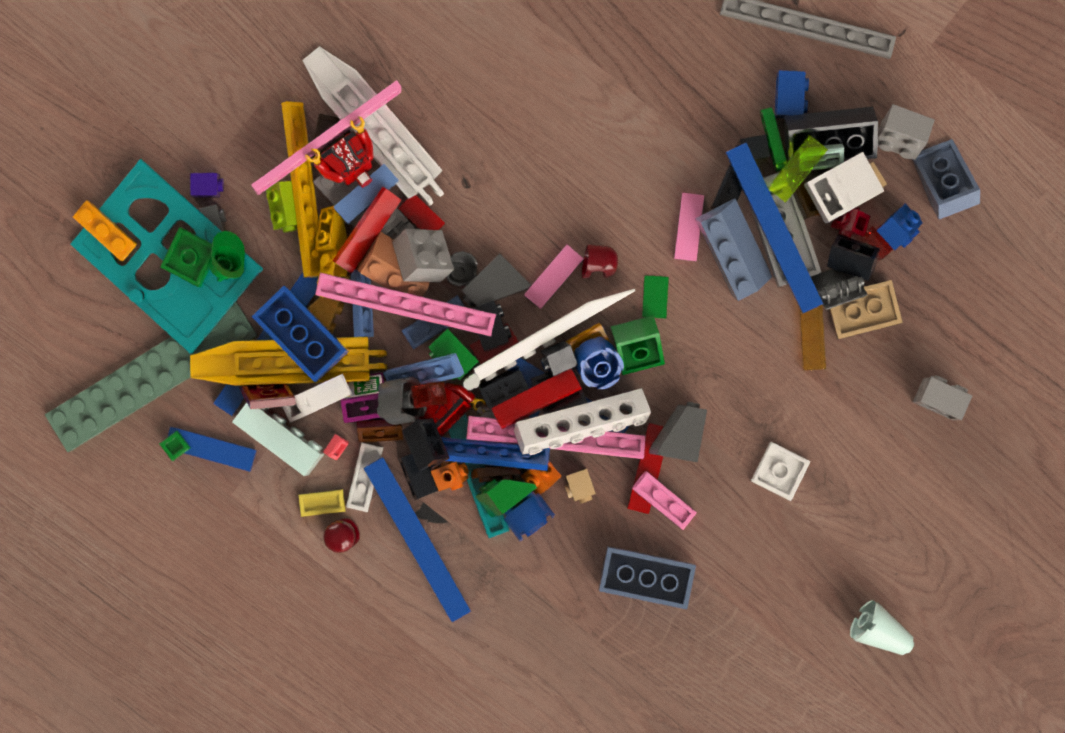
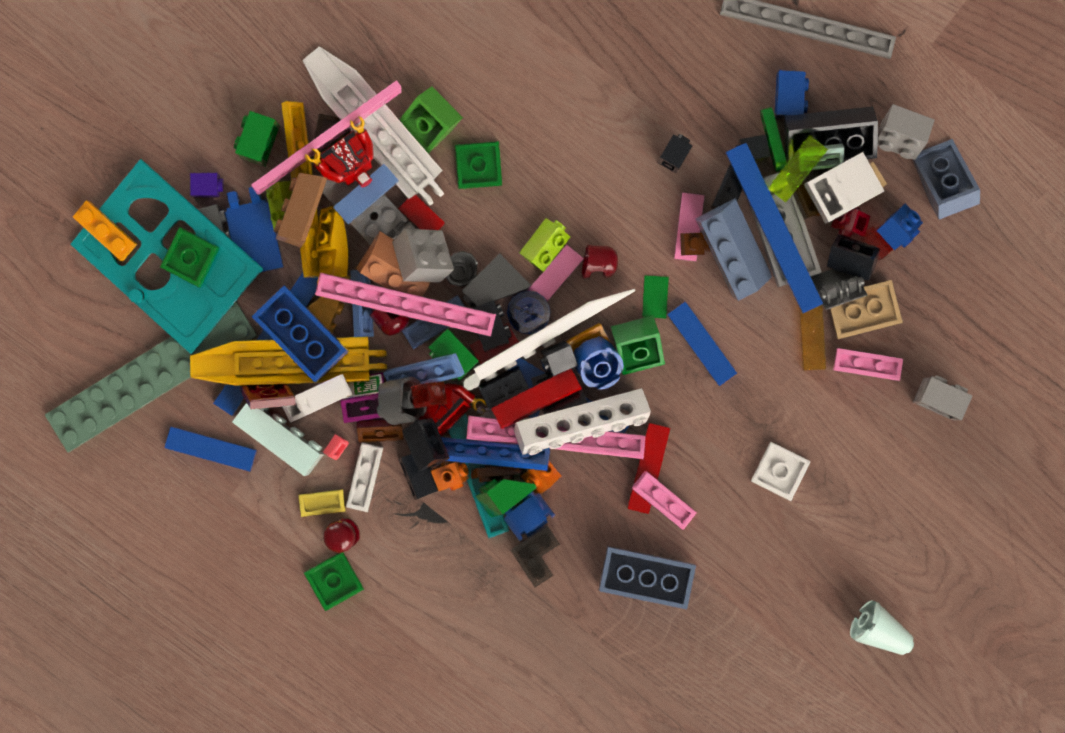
green tile [159,430,191,462] -> none
green piece [209,231,245,282] -> none
red tile [332,187,401,274] -> none
blue tile [364,457,471,622] -> none
tan brick [565,468,596,504] -> none
dark grey slope [649,402,707,462] -> none
none -> blue tile [225,187,284,273]
none -> green brick [233,111,280,167]
none -> medium nougat slope [273,173,327,248]
none -> green tile [304,552,364,611]
none -> dark red helmet [370,309,409,336]
none -> bright green slope [399,86,463,153]
none -> green tile [455,141,502,189]
none -> clear blue piece [507,290,551,335]
none -> clear smoke brick [510,524,560,587]
none -> lime brick [519,218,570,272]
none -> black brick [657,134,693,174]
none -> blue tile [667,302,737,386]
none -> reddish brown plate [680,233,711,256]
none -> bright pink plate [833,348,903,381]

